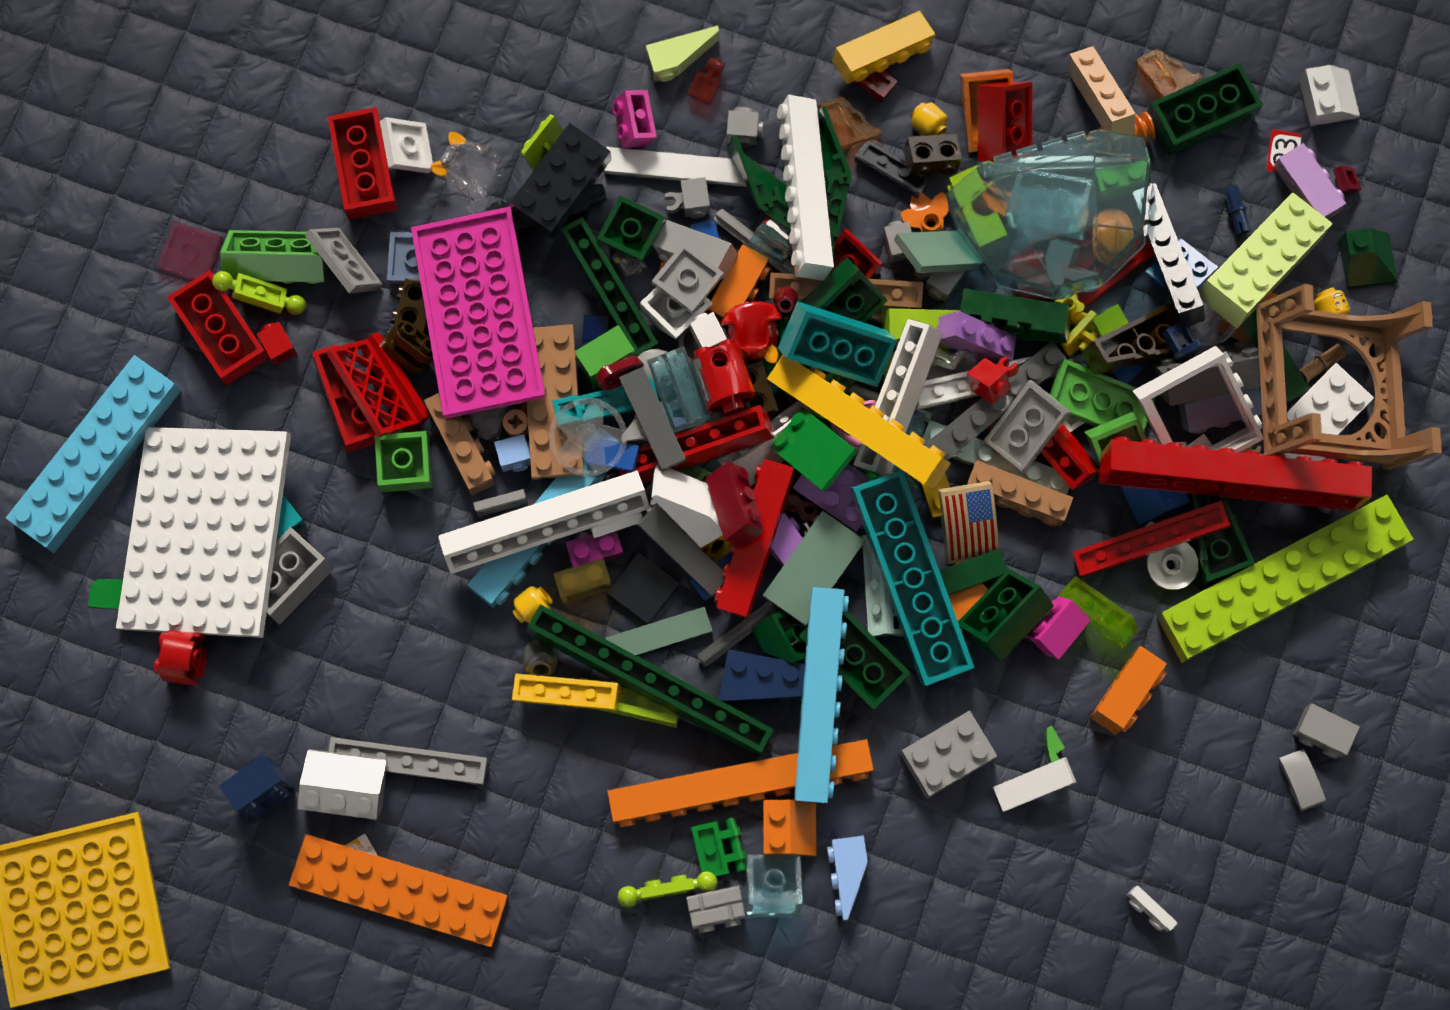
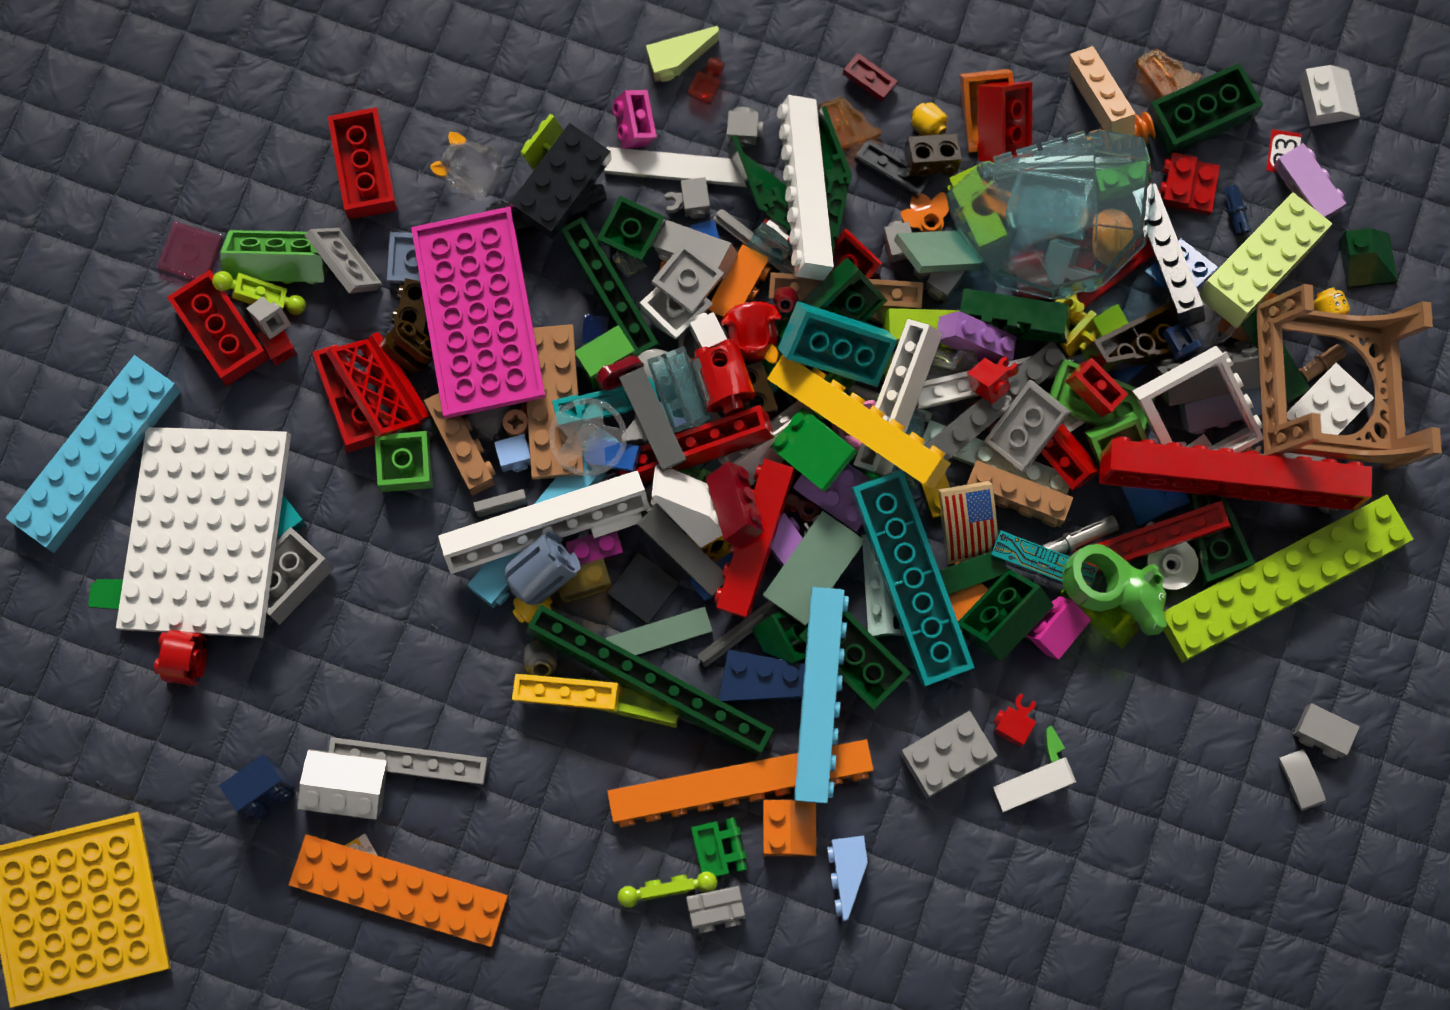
white plate [380,117,433,173] -> none
clear light blue slope [746,855,803,917] -> none
yellow brick [832,11,935,84] -> none
orange brick [1089,646,1167,735] -> none
white plate [1127,885,1177,932] -> none
dark red plate [1333,166,1362,194] -> none
none -> light grey brick [246,297,291,339]
none -> sand blue cylinder [504,531,581,606]
none -> teal tile [991,530,1098,588]
none -> red brick [993,694,1036,748]
none -> light grey pin [1042,515,1119,554]
none -> bright green animal [1062,544,1167,636]
none -> red brick [1065,358,1128,417]
none -> red plate [1159,152,1220,215]

